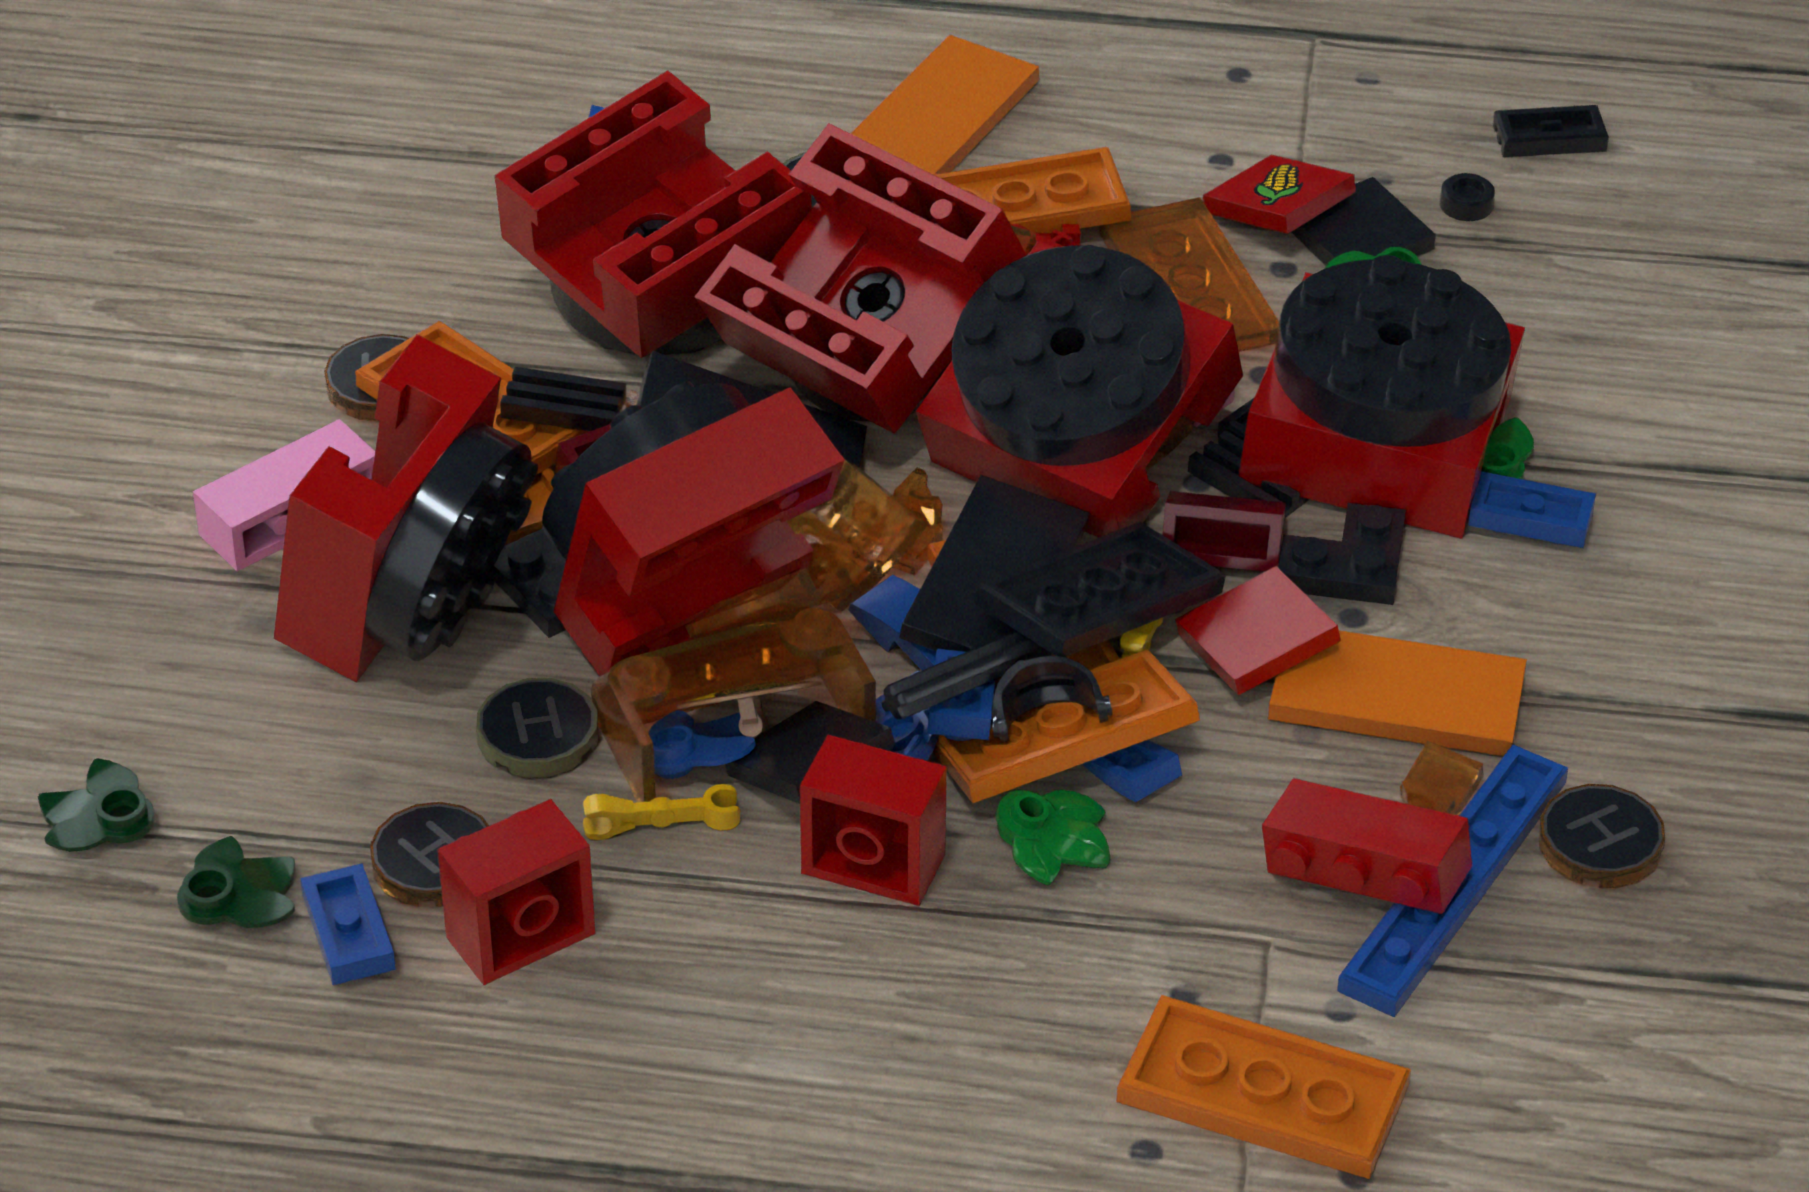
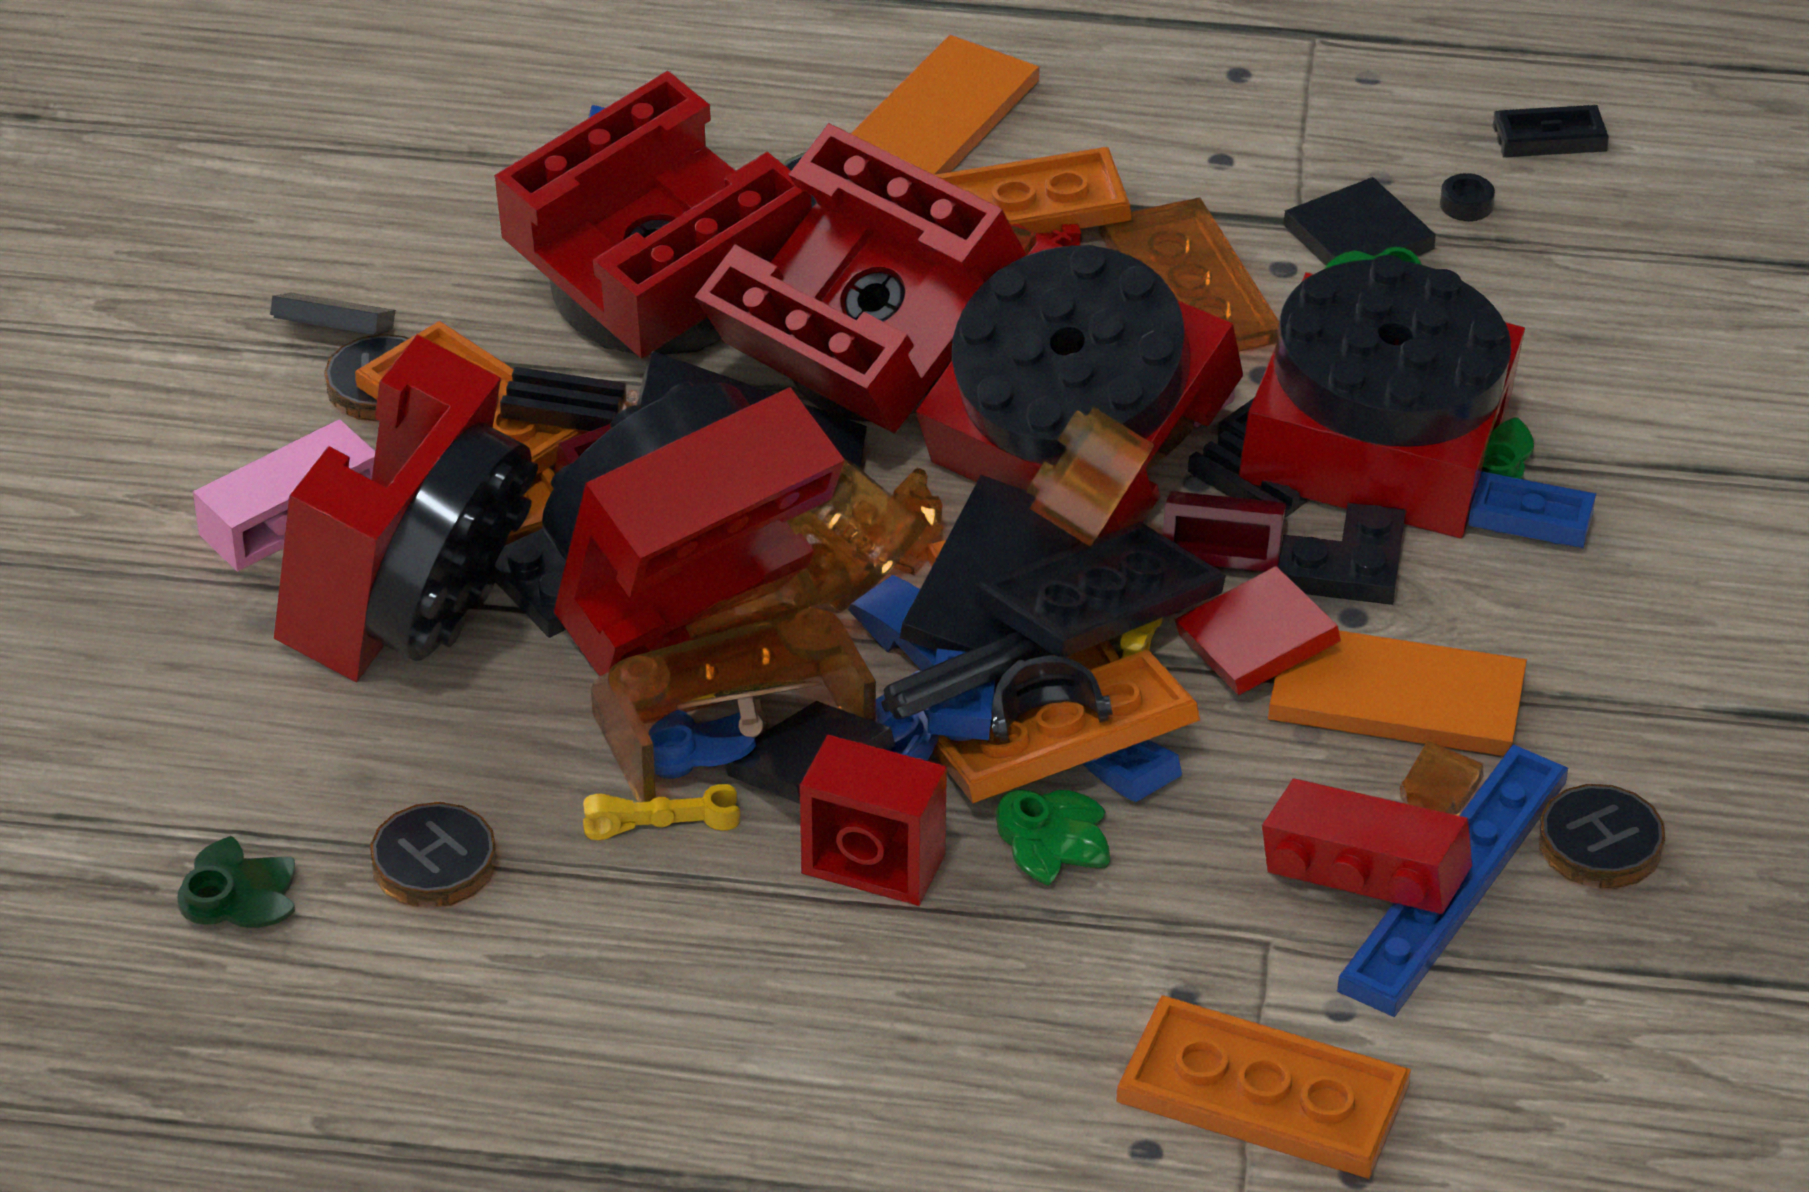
dark green plate [38,758,155,852] -> none
blue plate [300,863,396,985] -> none
red brick [438,799,595,986] -> none
tile [476,678,598,778] -> none
red tile [1203,154,1356,234] -> none
none -> black tile [270,292,396,335]
none -> clear orange brick [1026,406,1154,547]

